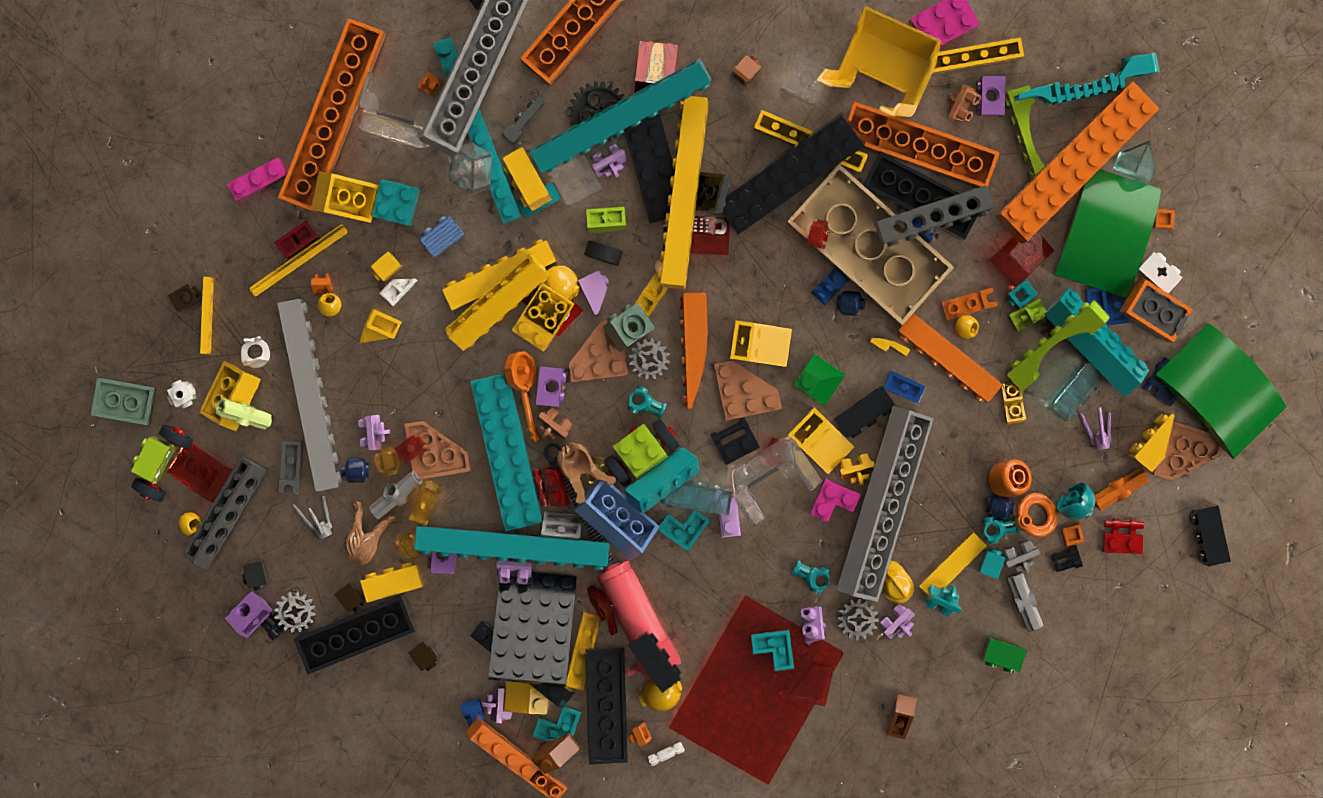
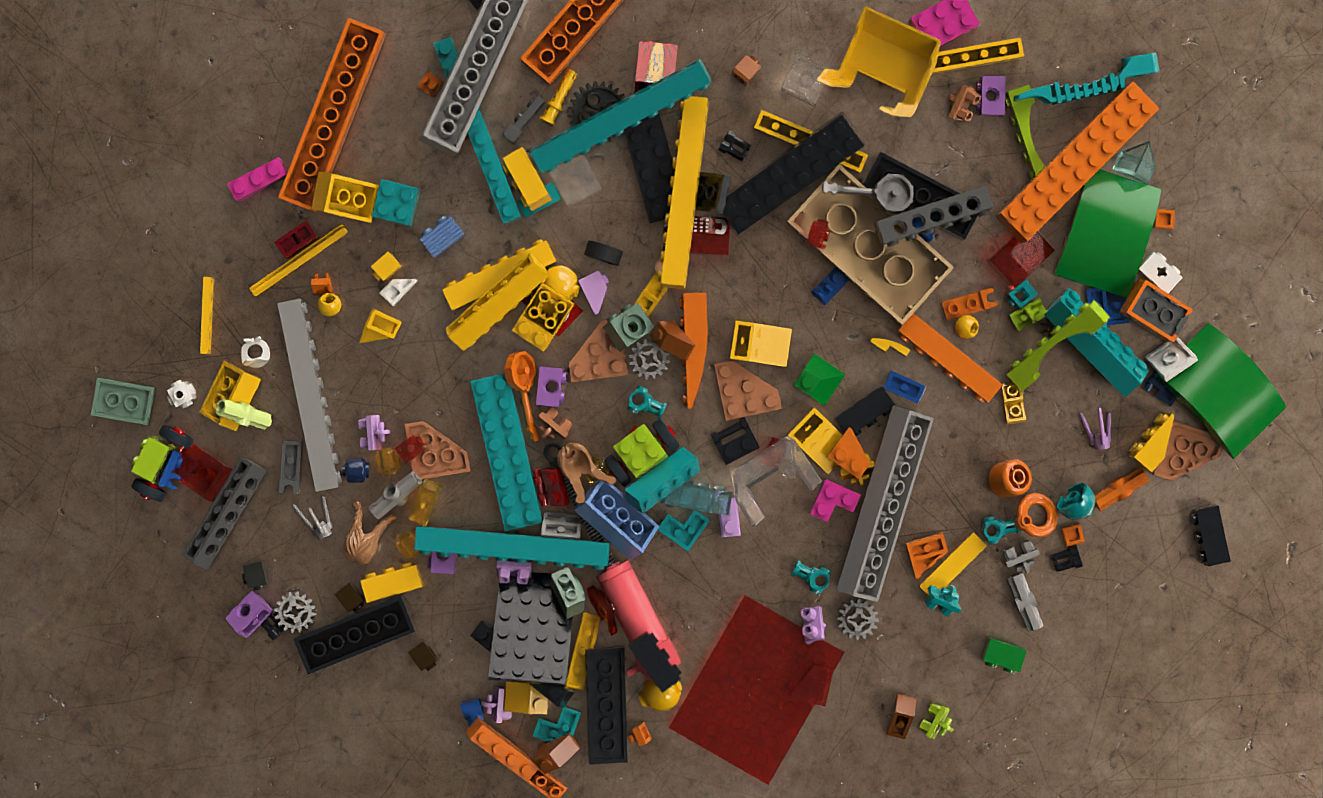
dark brown brick [168,284,200,313] -> none
yellow piece [177,512,202,536] -> none
clear windscreen [357,72,440,149] -> none
clear brick [448,140,491,195] -> none
lime hinge [586,207,626,234] -> none
lavender hips [591,144,628,178] -> none
white axle [648,742,684,766] -> none
teal plate [751,630,794,671] -> none
dark blue head [836,291,865,316] -> none
orange brick [848,101,1000,188] -> none
lavender hips [880,604,915,639] -> none
yellow piece [881,561,914,603] -> none
teal brick [978,548,1006,579] -> none
dark blue head [986,494,1015,520] -> none
clear light blue slope [1047,362,1103,421] -> none
red plate [1103,518,1144,554] -> none
none -> blue plate [158,450,183,490]
none -> yellow pin [539,68,578,126]
none -> sand green brick [551,567,586,619]
none -> dark orange slope [649,321,695,360]
none -> black piece [718,130,751,161]
none -> flat silver piece [822,174,913,213]
none -> orange wing [828,427,870,479]
none -> orange wing [906,532,948,579]
none -> lime hips [919,704,954,739]
none -> white tile [1145,337,1198,382]

